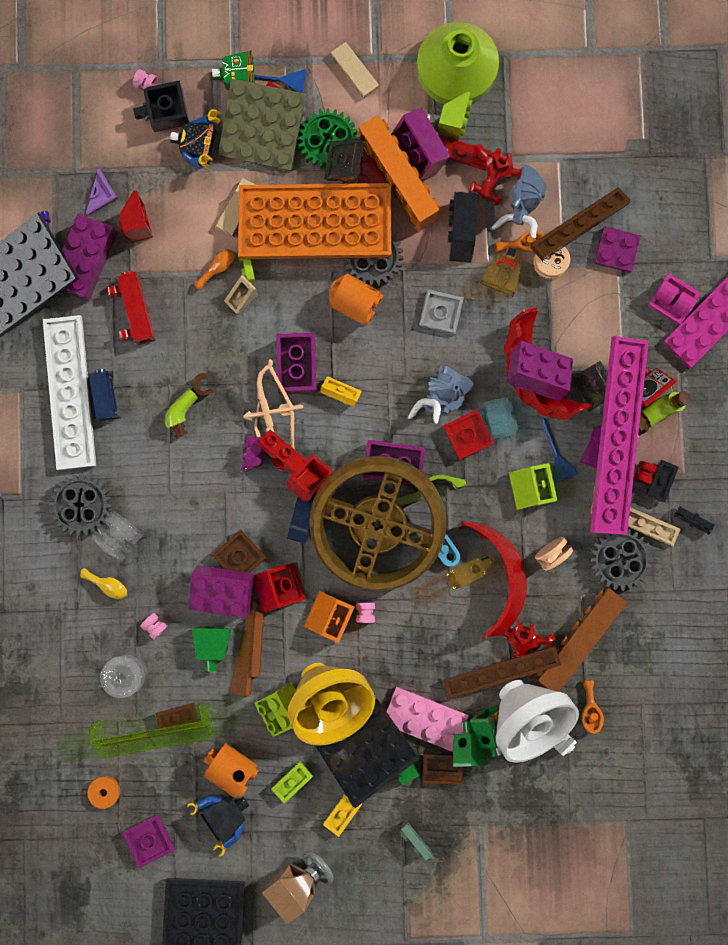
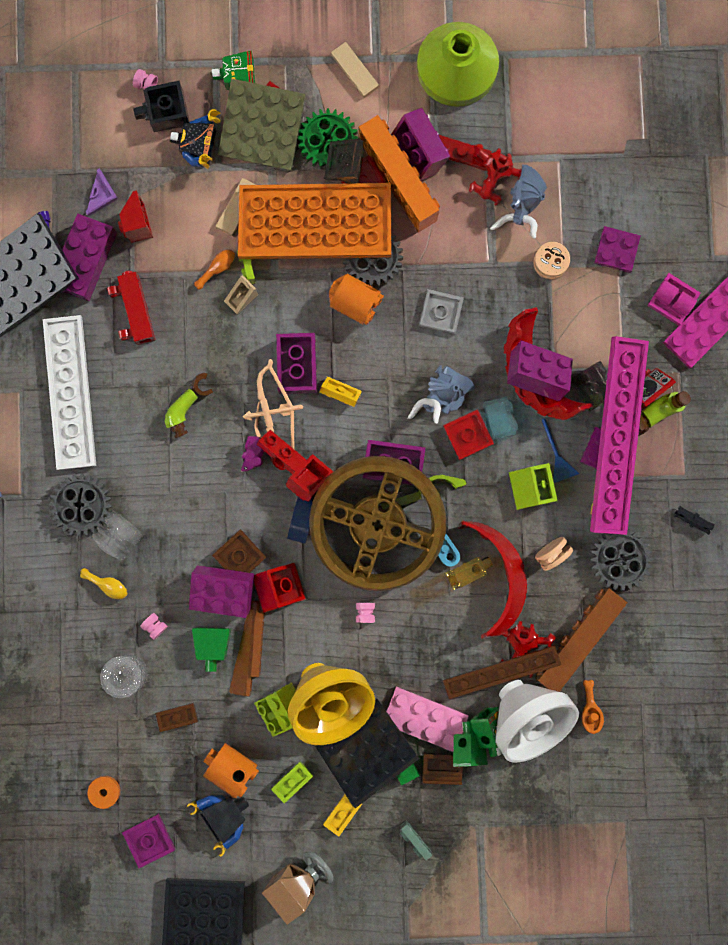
dark blue window [89,369,121,422] -> none
clear neon green piece [89,701,215,758] -> none
blue piece [255,68,307,93] -> none
orange slope [304,591,355,643] -> none
lime slope [437,92,473,141] -> none
black wedge [448,192,477,263] -> none
clear yellow torso [480,248,522,297] -> none
orange piece [495,231,544,252] -> none
reddish brown plate [531,187,630,261] -> none
white bracket [554,735,577,756] -> none
tan tile [628,508,680,547] -> none
red wheel [633,461,658,486] -> none
black plate [646,460,679,503] -> none

